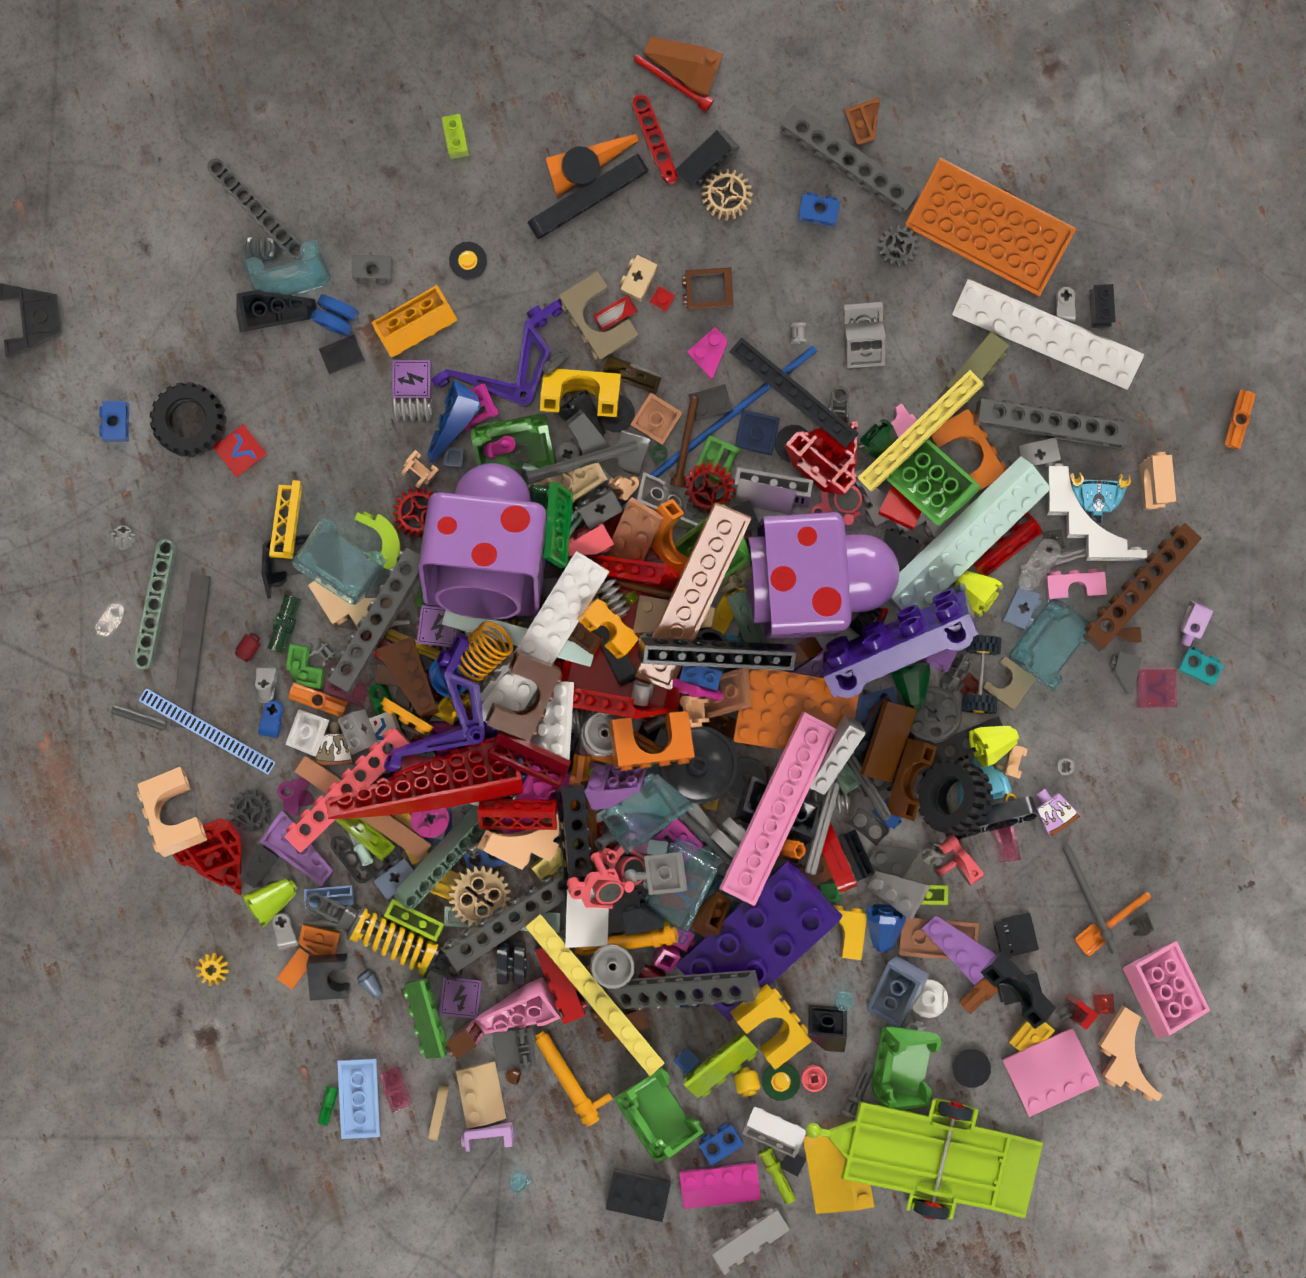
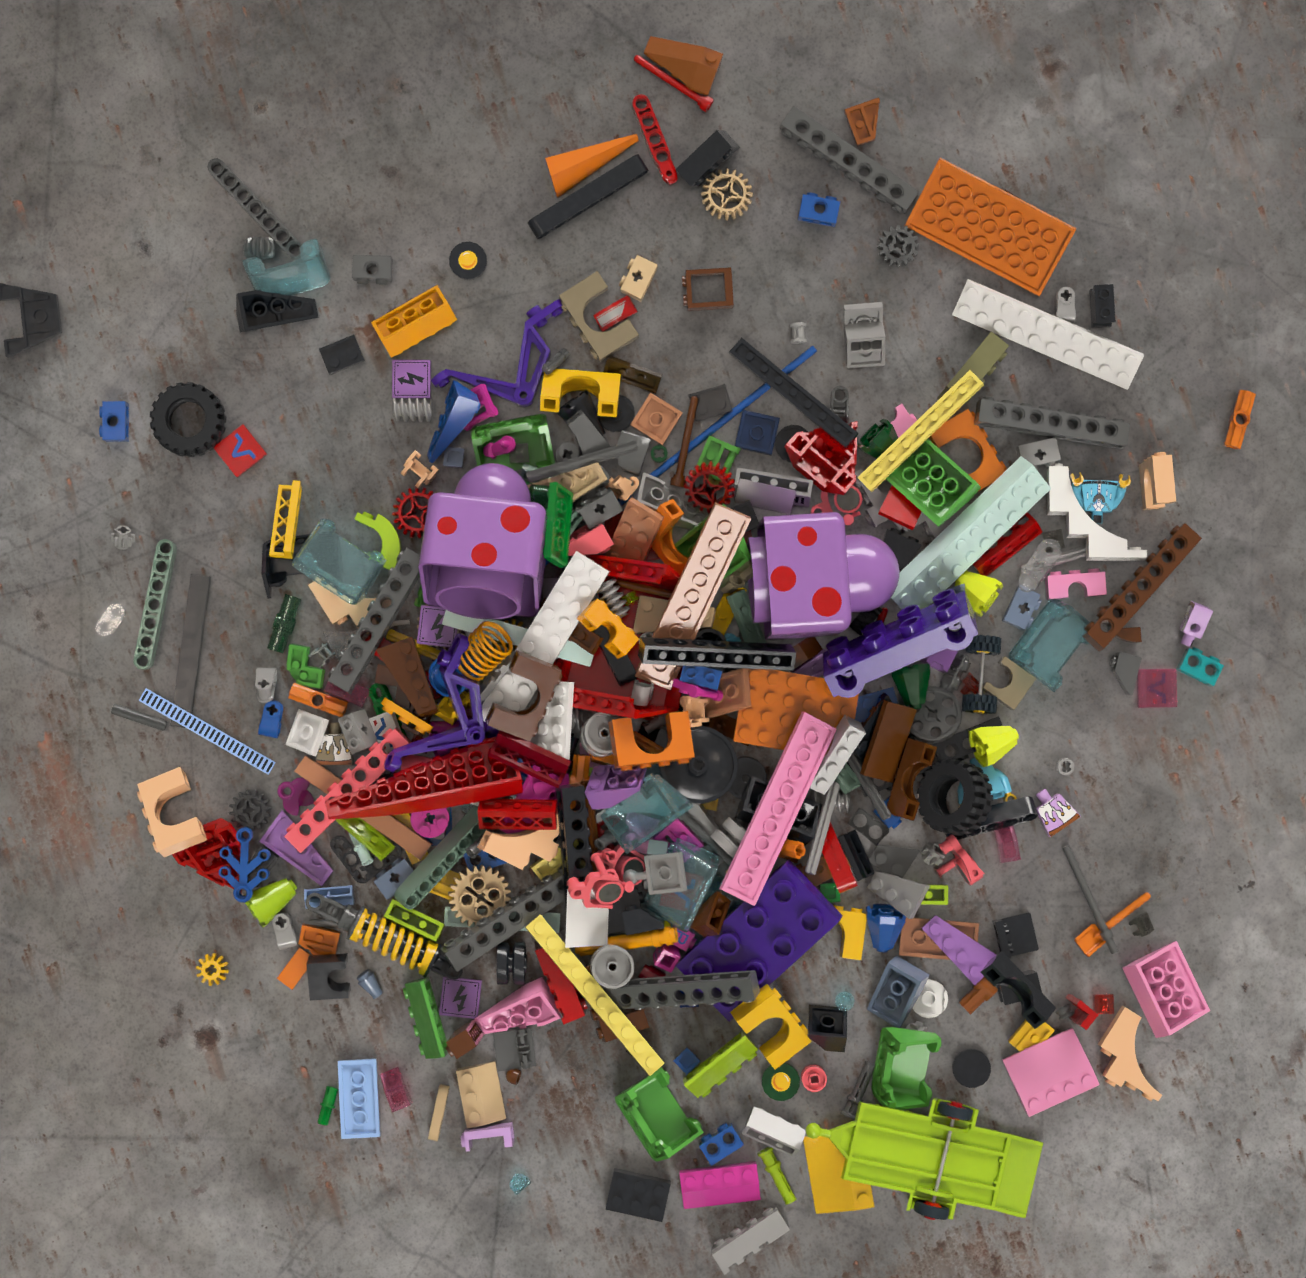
dark red brick [235,633,262,662] -> none
blue wheel [310,294,359,337] -> none
lime brick [442,114,469,159] -> none
light orange cylinder [534,1031,613,1127] -> none
black tile [561,146,600,185] -> none
red plate [649,286,675,313] -> none
dark pink wing [687,327,728,380] -> none
yellow head [733,1067,761,1097] -> none
black tile [780,1154,806,1177] -> none
light nougat piece [994,745,1028,779] -> none
none -> blue plant [219,827,271,903]

